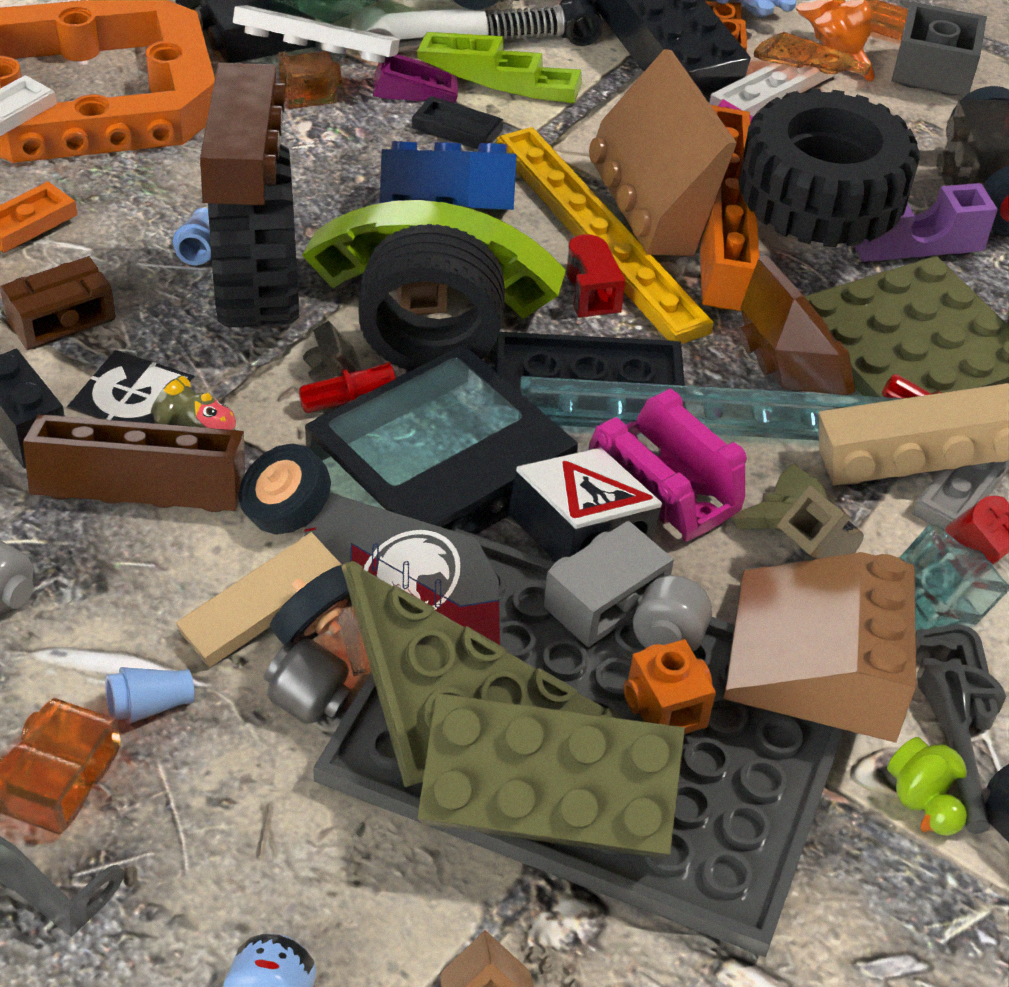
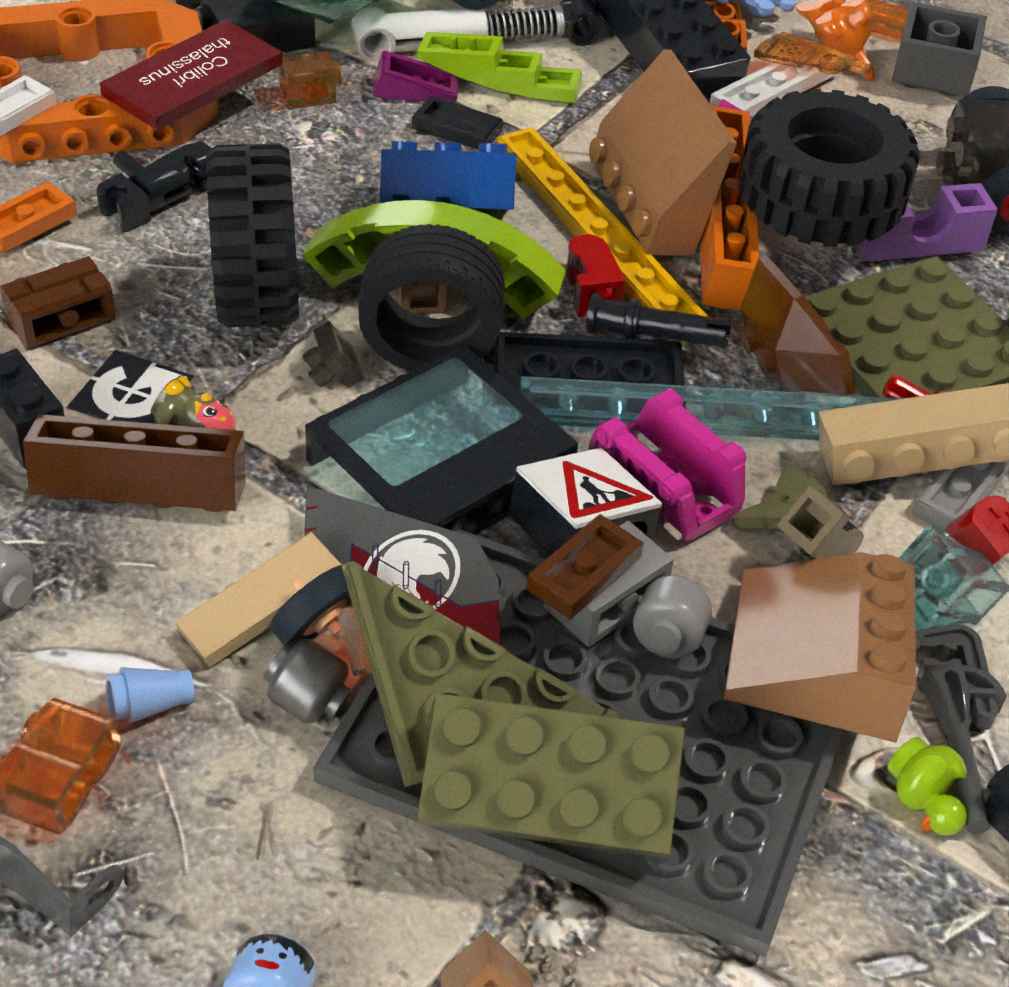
light blue cone [173,208,211,266] -> none
reddish brown brick [200,63,286,205] -> none
white plate [233,5,400,63] -> none
black wheel [238,443,331,535] -> none
red axle [299,362,396,413] -> none
orange brick [623,639,716,734] -> none
none -> black piece [96,141,211,232]
none -> dark red tile [100,20,283,131]
none -> reddish brown plate [526,514,644,620]
none -> black pin [586,293,731,349]

